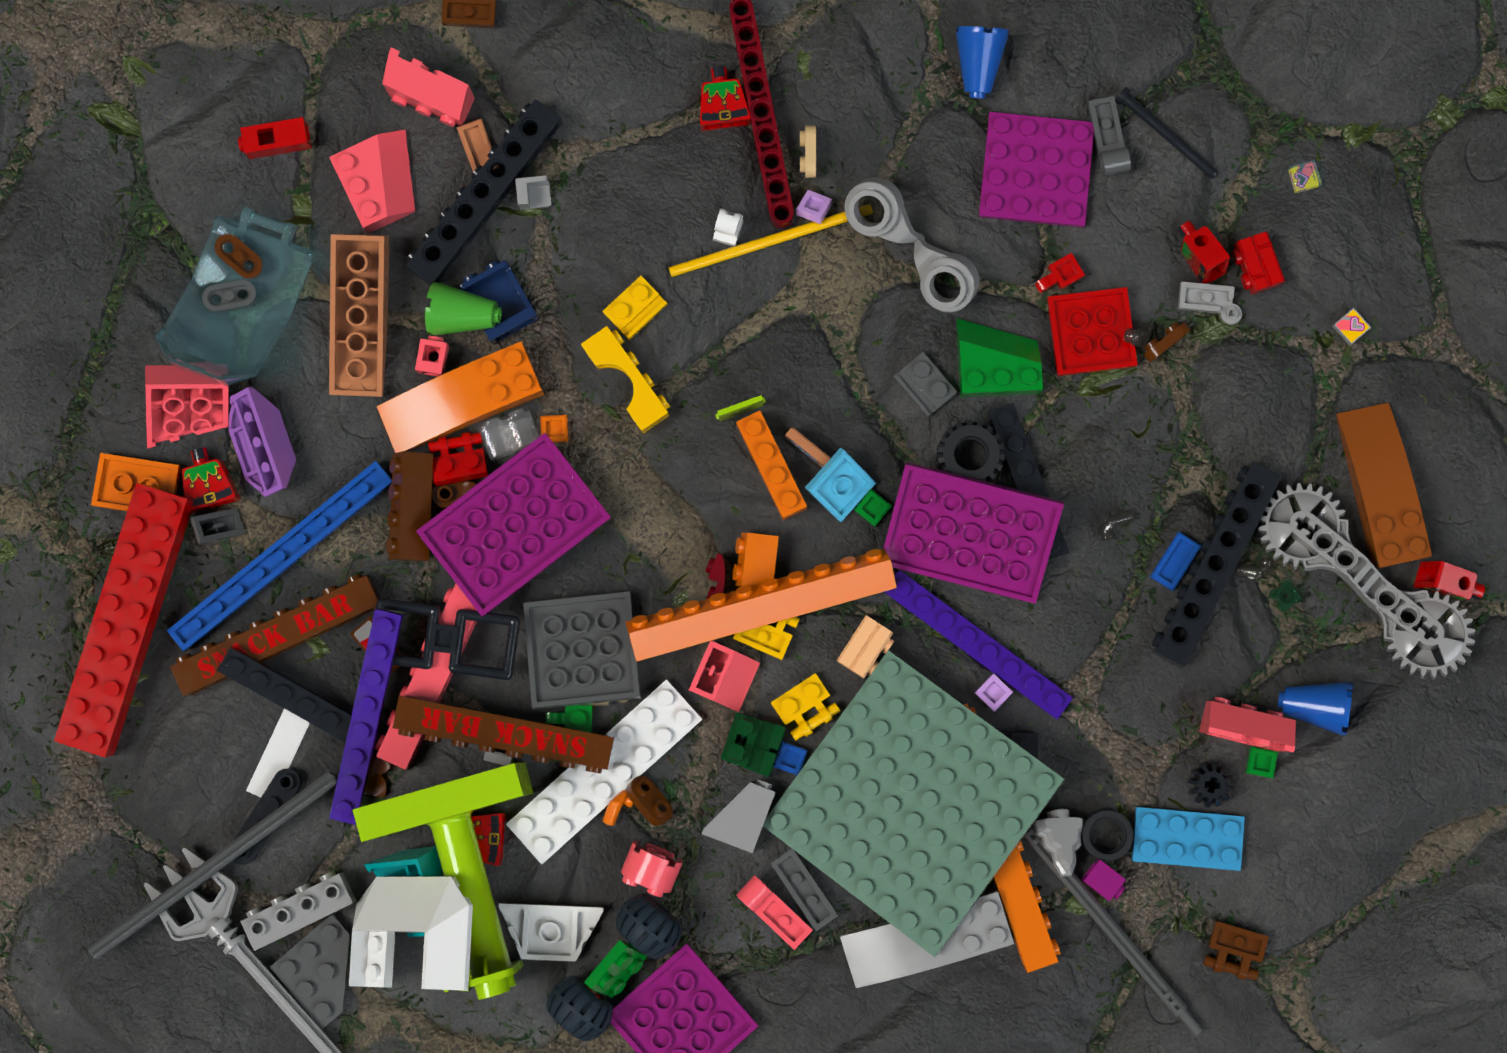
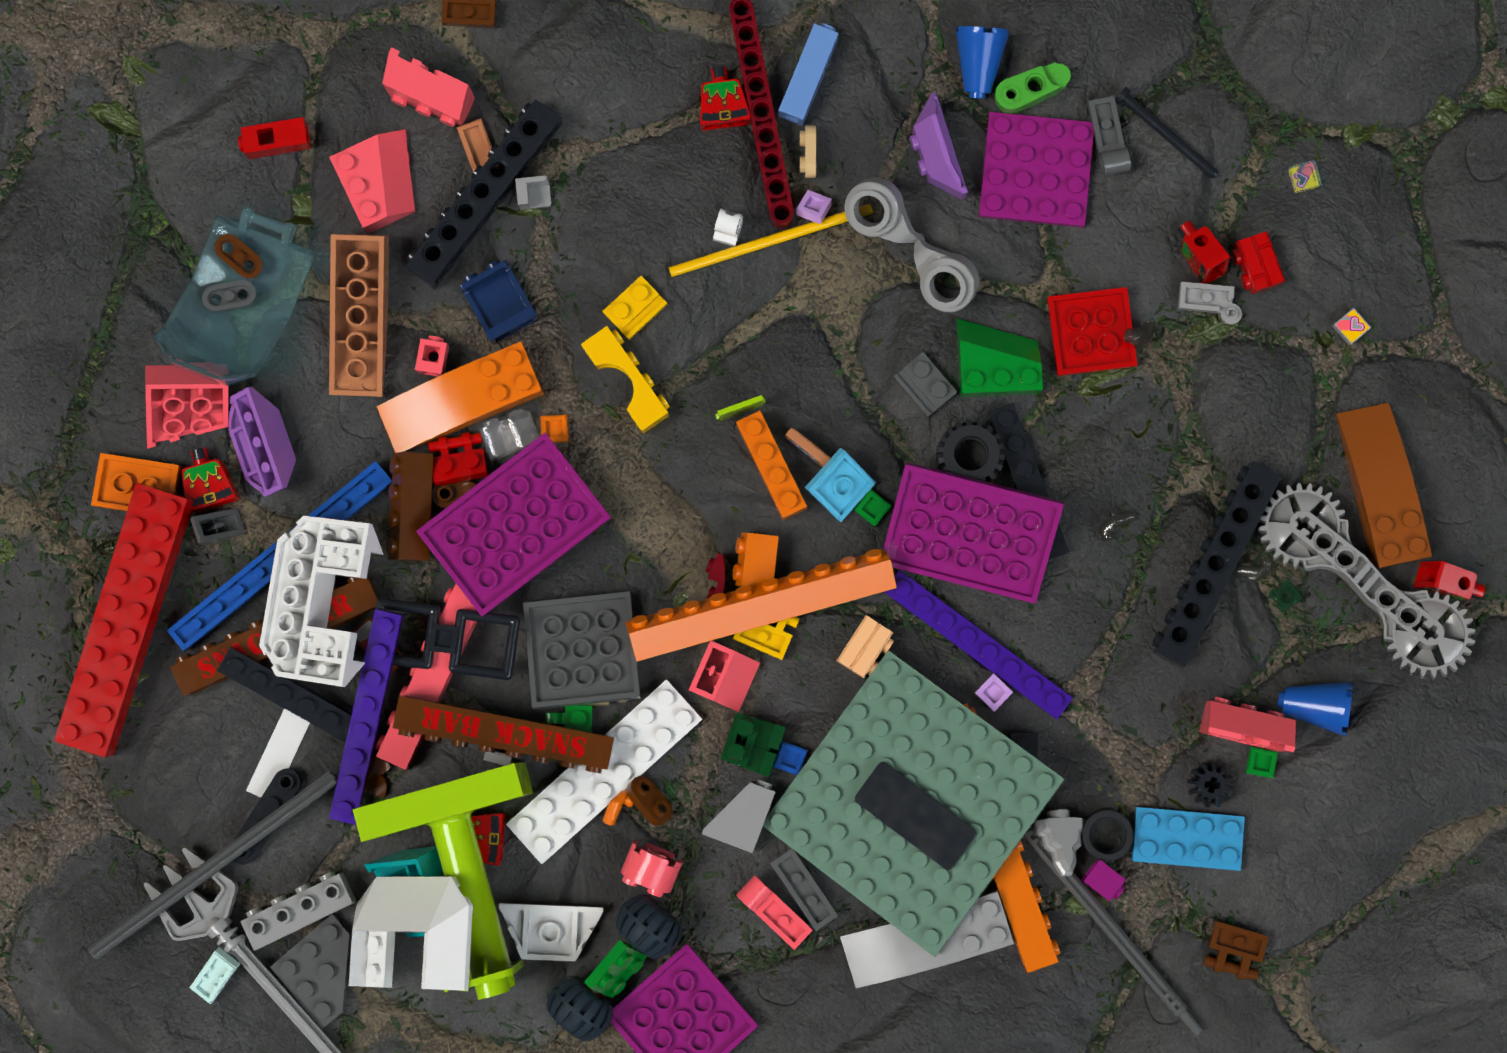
bright green cone [425,282,502,336] -> none
yellow plate [771,673,840,741] -> none
red plate [1035,253,1085,293] -> none
reddish brown plate [1143,321,1191,363] -> none
blue tile [1149,532,1201,591] -> none
none -> light aqua plate [189,947,240,1004]
none -> white slope [259,516,384,687]
none -> medium blue brick [778,23,839,126]
none -> black piece [855,762,977,870]
none -> medium lavender wedge [909,92,968,199]
none -> bright green piece [994,62,1071,114]

